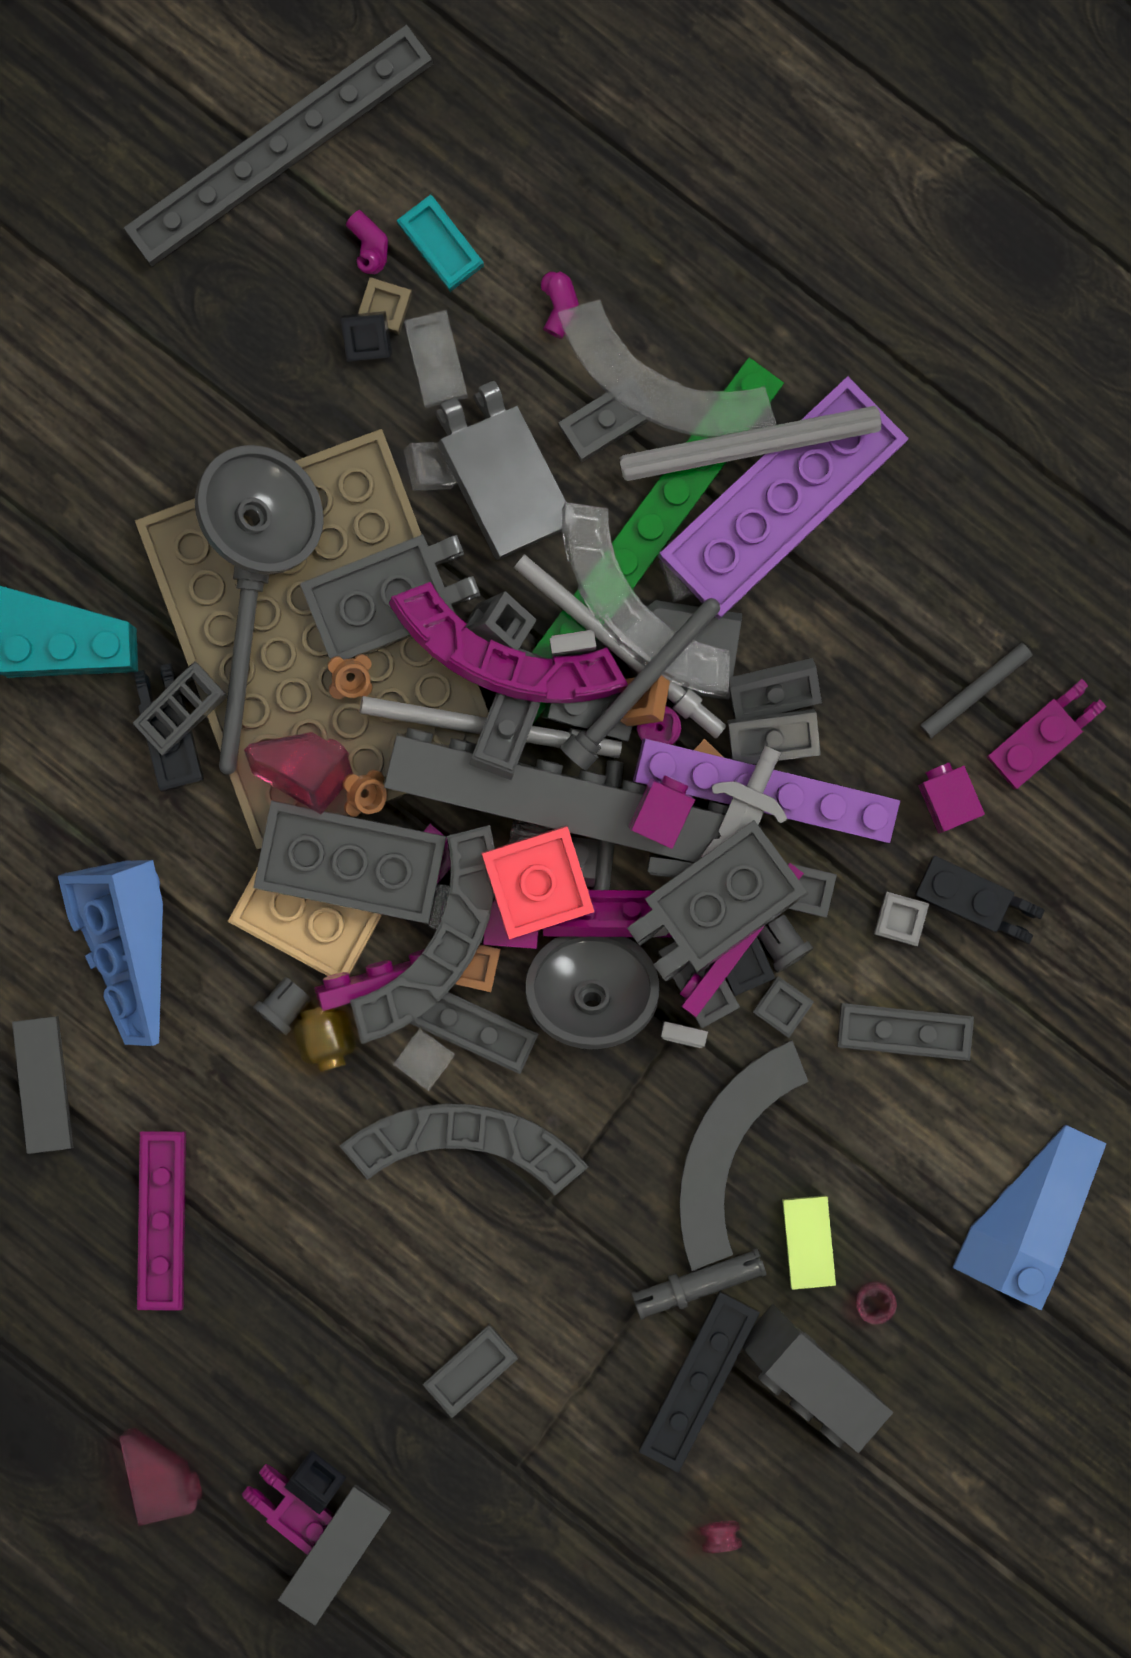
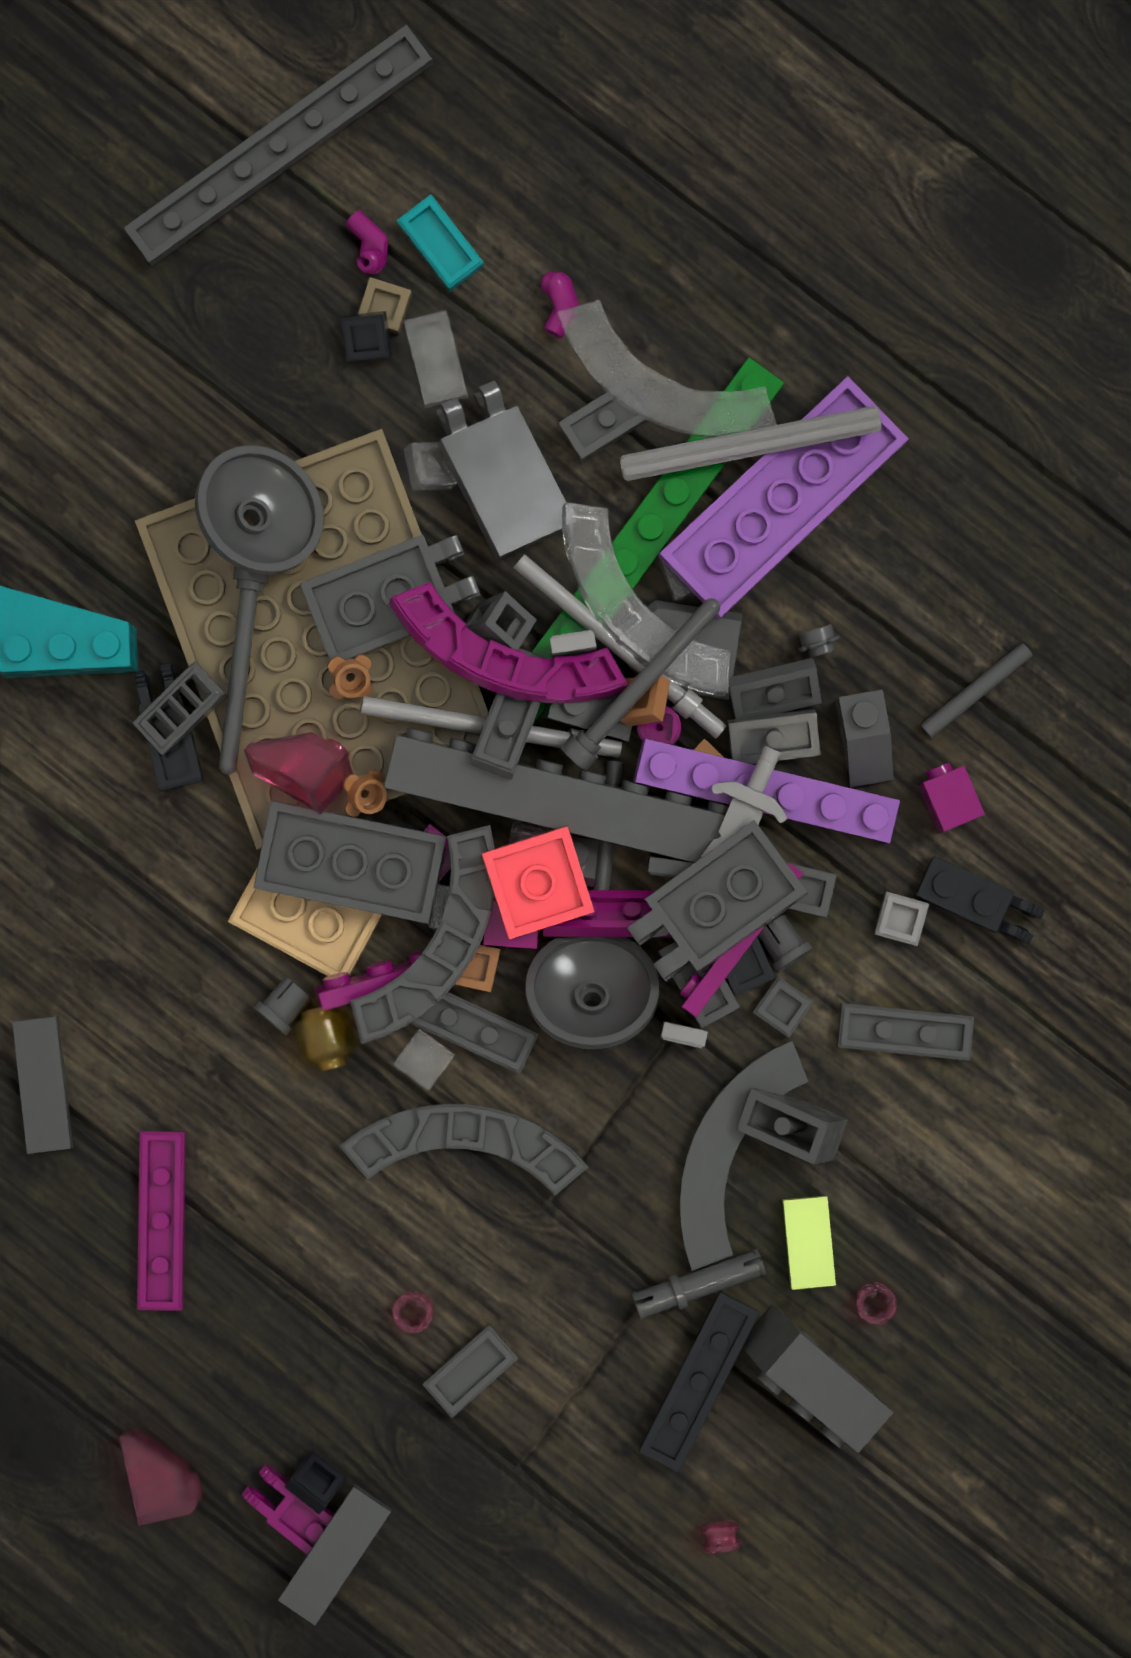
medium blue wedge [58,860,163,1046] -> none
magenta brick [628,775,695,849] -> none
medium blue wedge [952,1125,1106,1310] -> none
magenta hinge [986,679,1107,790] -> none
none -> clear pink bush [393,1290,434,1333]
none -> dark grey slope [736,1088,849,1165]
none -> dark grey plate [798,623,840,658]
none -> dark grey slope [834,689,894,788]

